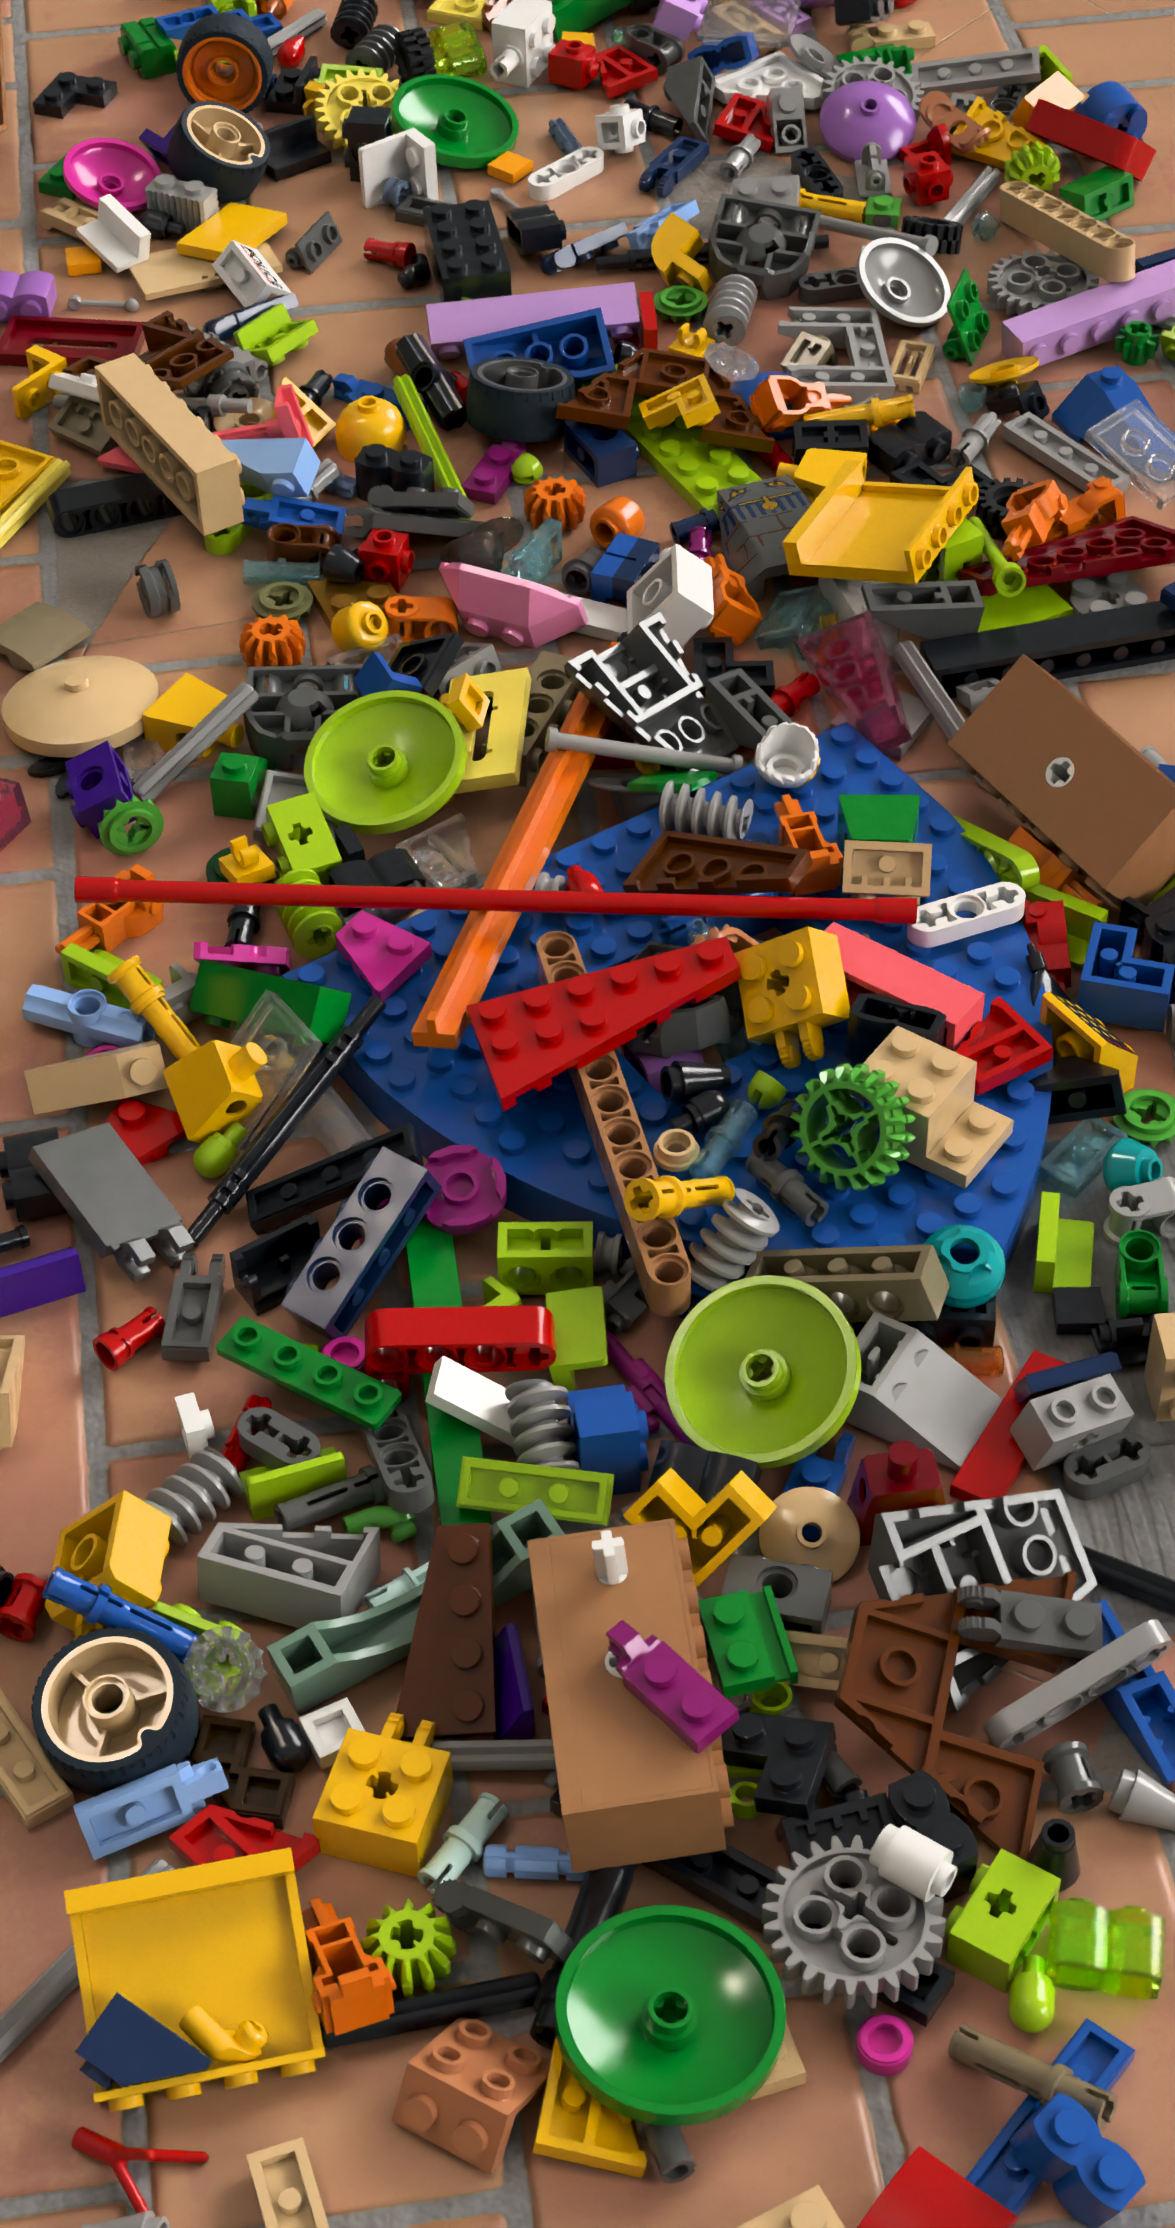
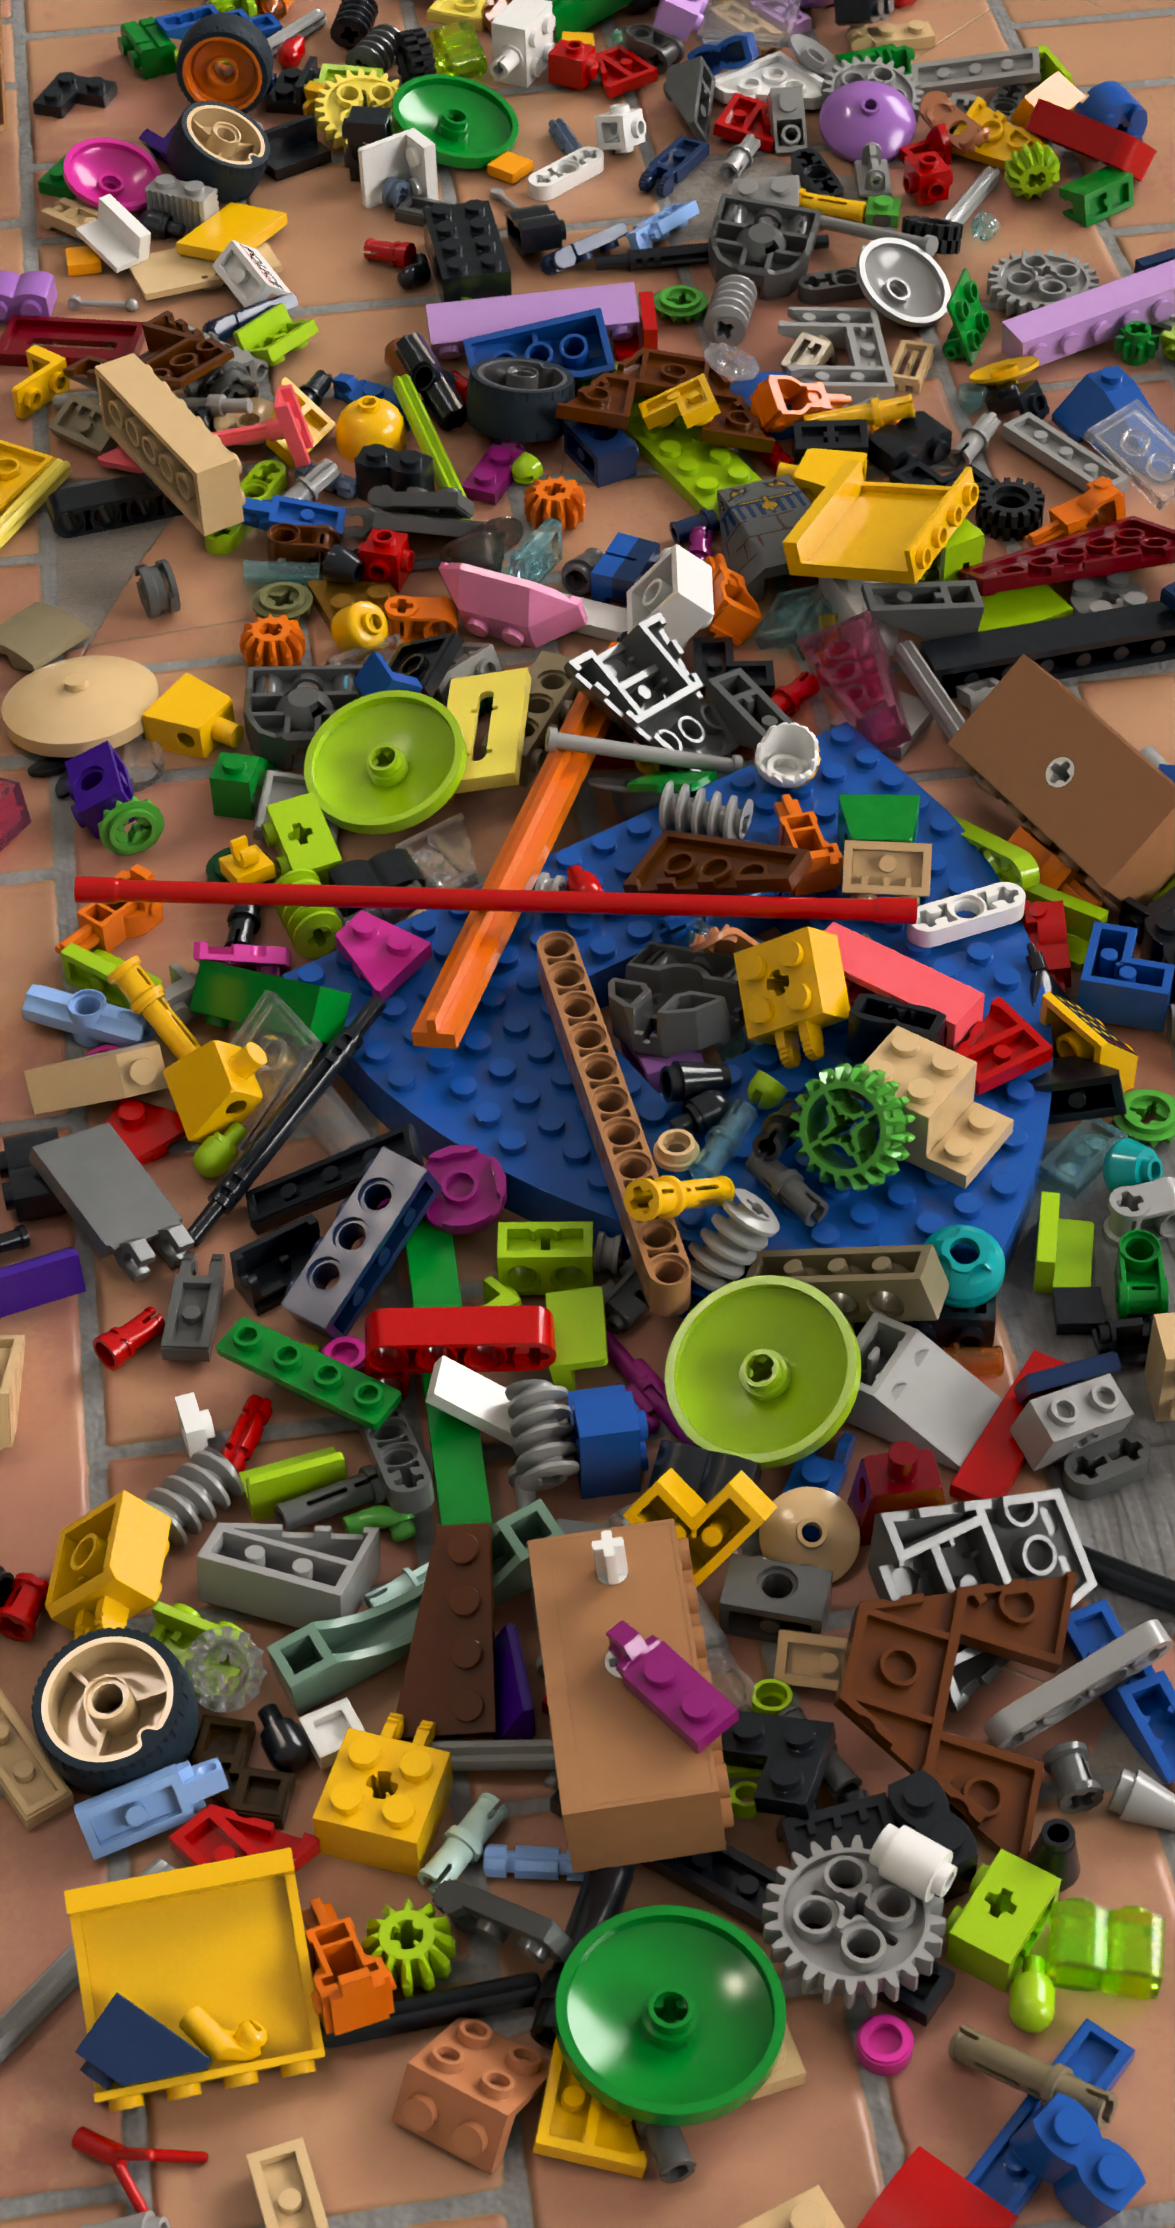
blue pin [42,1566,199,1664] -> none
white plate [48,372,100,403] -> none
light grey axle [132,682,259,801] -> none
light blue slope [221,438,321,498] -> none
dark grey beam [237,1407,322,1470] -> none
dark grey hinge [285,211,343,275] -> none
black tile [334,824,366,864] -> none
yellow tile [439,673,490,733] -> none
lime tile [456,1456,614,1526] -> none
red wing [466,936,741,1112] -> none
orange head [590,496,645,550] -> none
black hinge [613,340,640,364] -> none
black axle [624,99,683,138] -> none
yellow brick [651,212,713,293] -> none
yellow tile [668,322,716,358] -> none
green plate [698,1585,799,1698] -> none
dark grey hinge [958,1585,1103,1659] -> none
lime piece [968,516,1026,597] -> none
tan beam [1000,181,1135,282] -> none
orange piece [1000,479,1069,561] -> none

